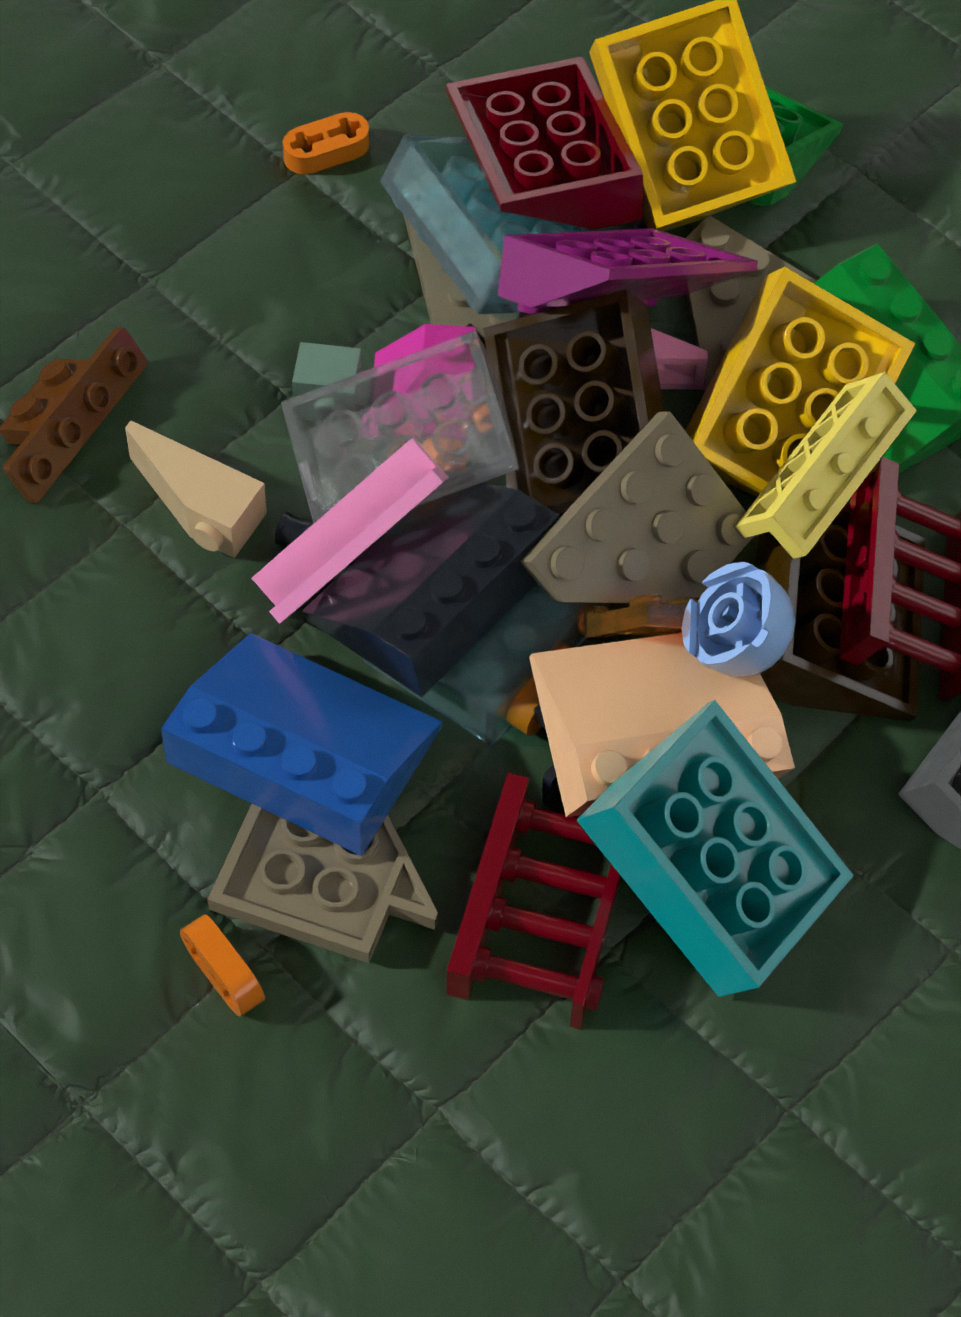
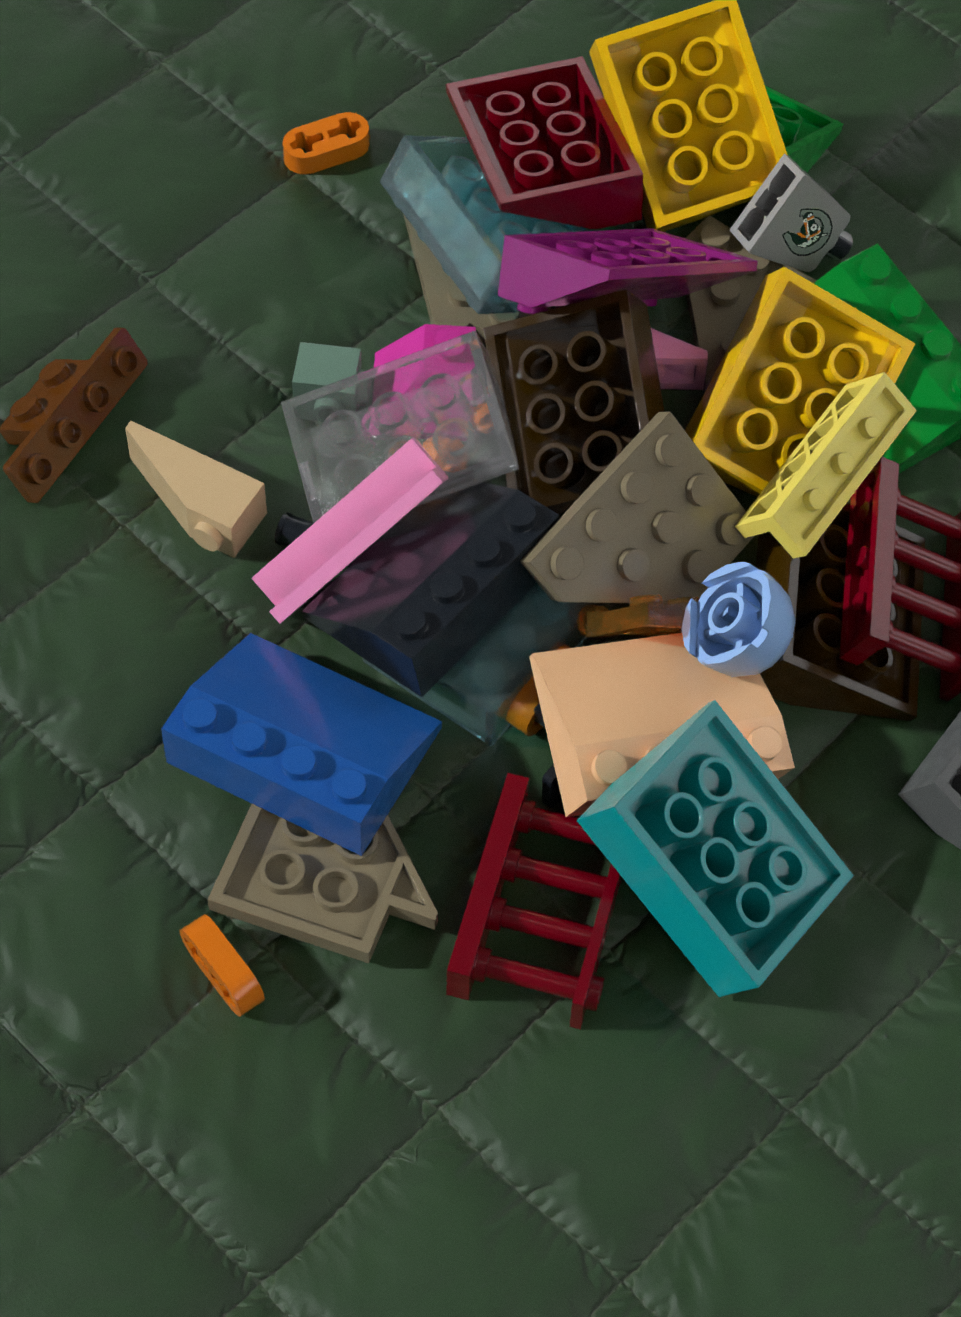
none -> light grey torso [729,153,853,272]

